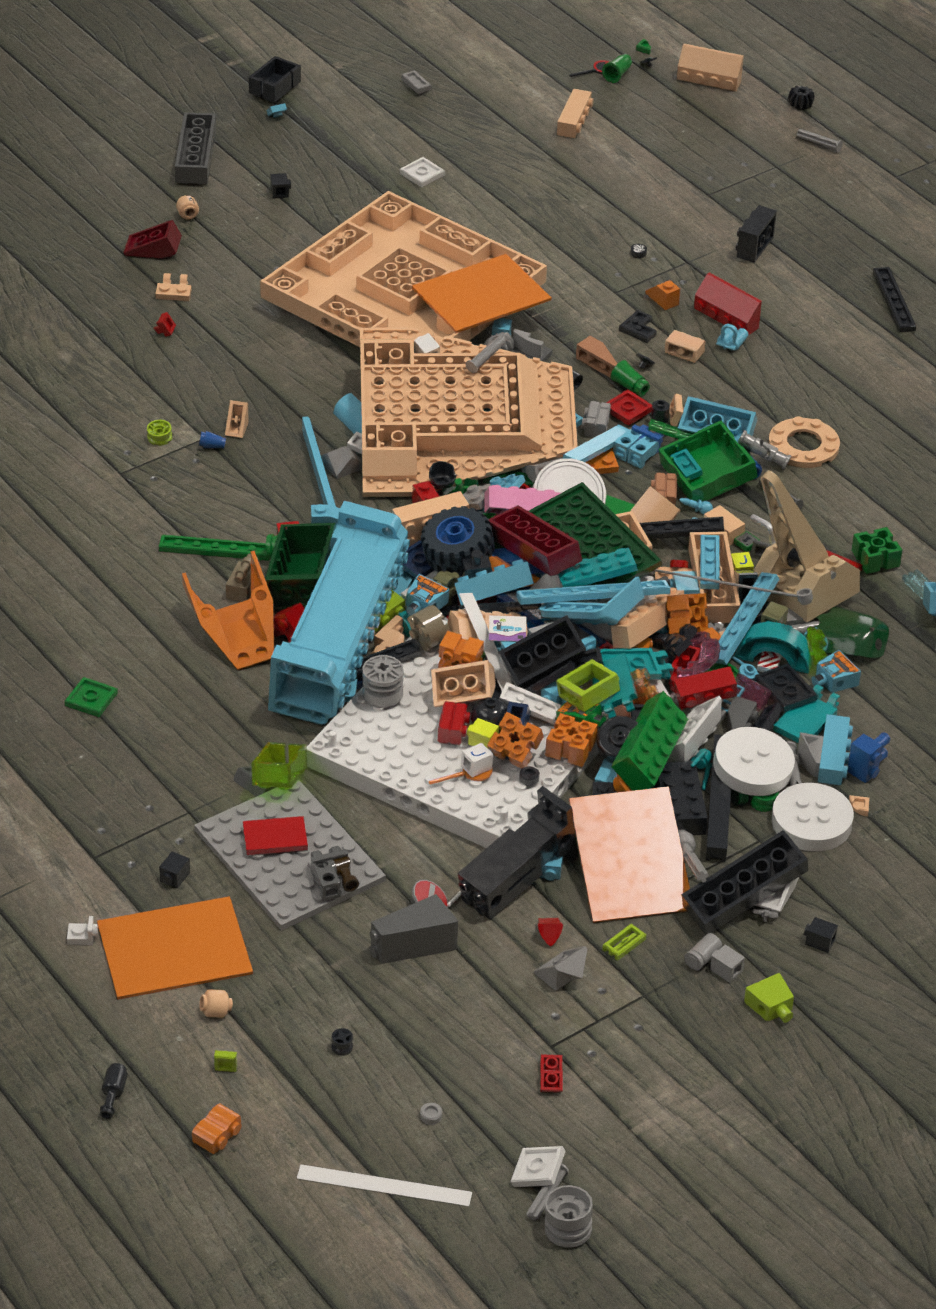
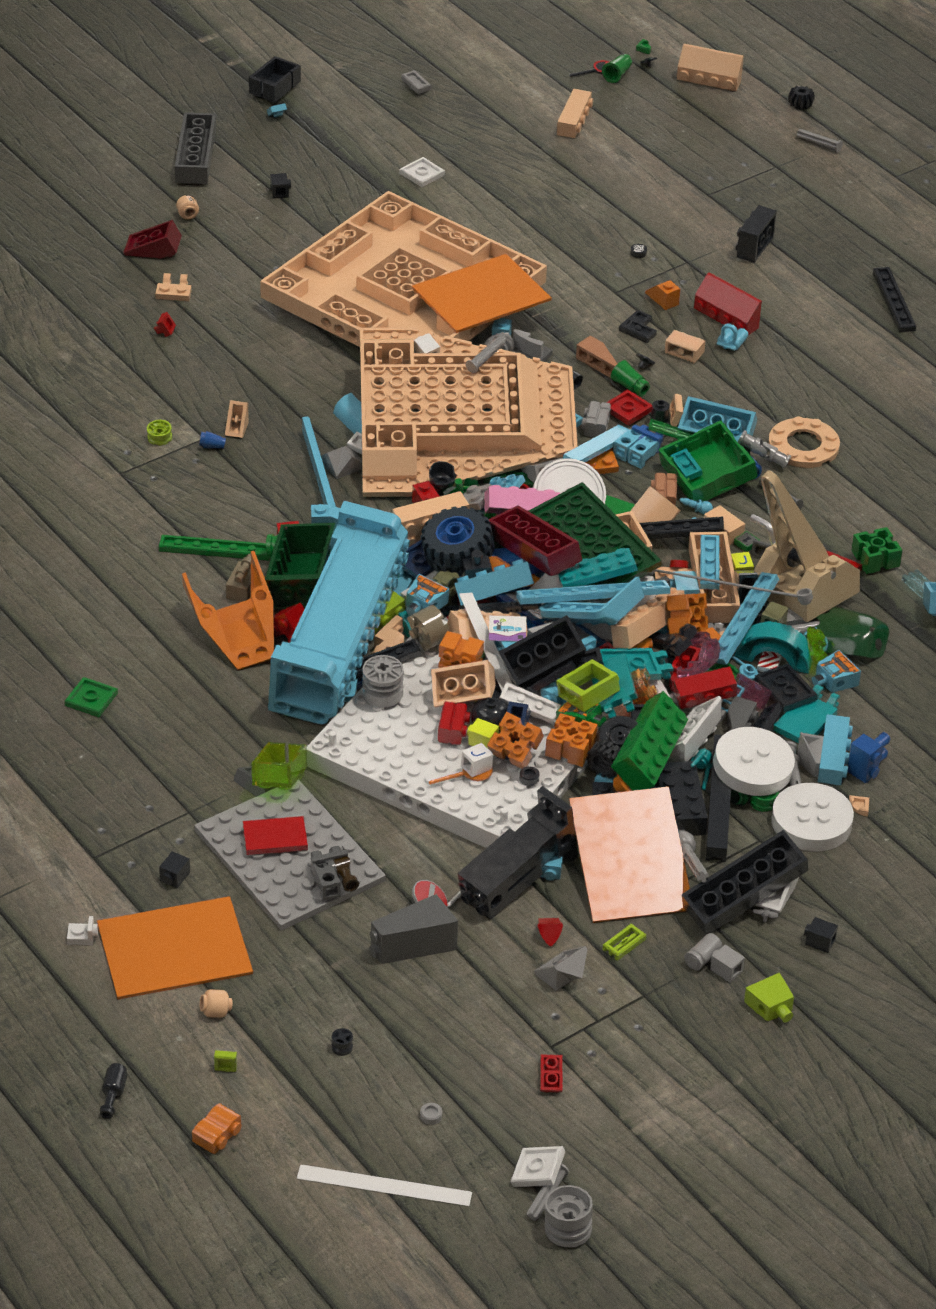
none -> black tyre [586,740,619,778]

